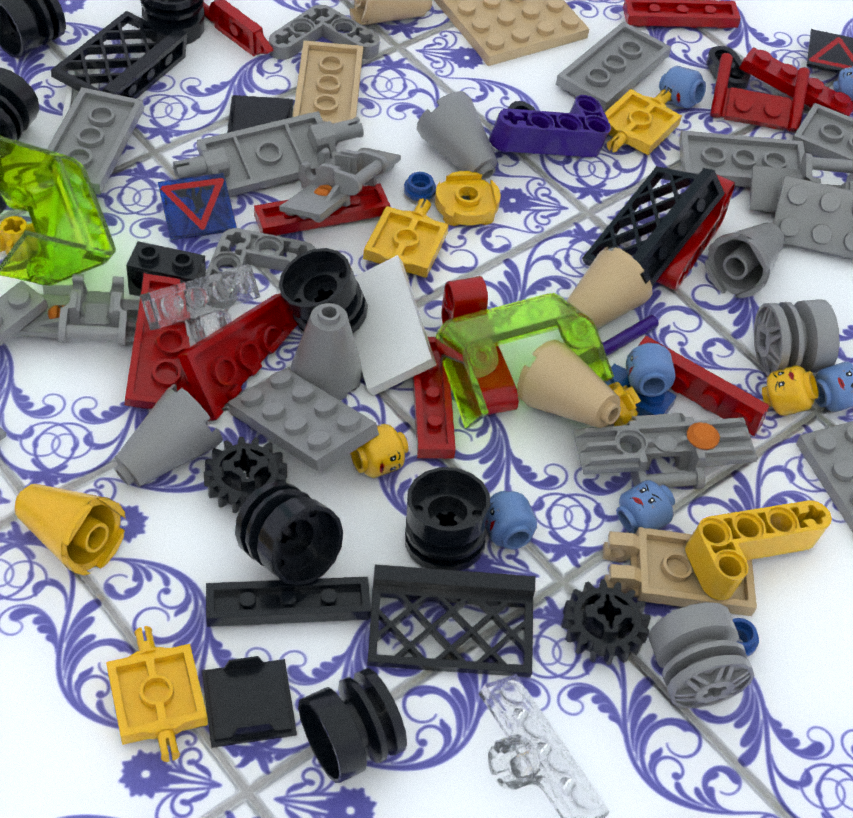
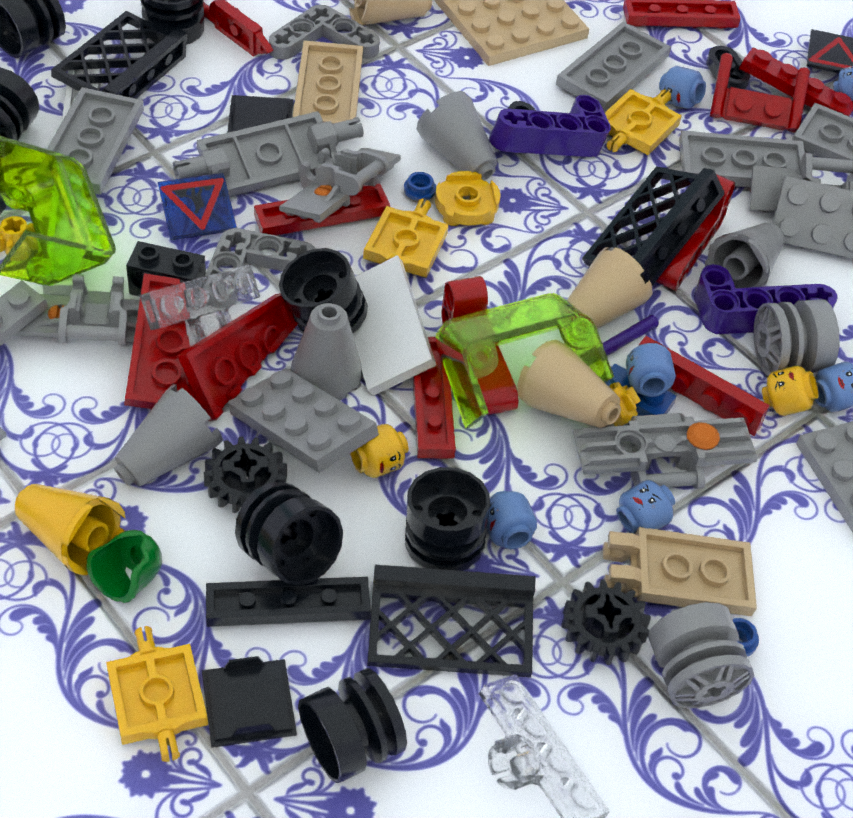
yellow beam [685,500,832,600] -> none
none -> green hair [86,530,162,603]
none -> dark purple beam [694,264,838,335]

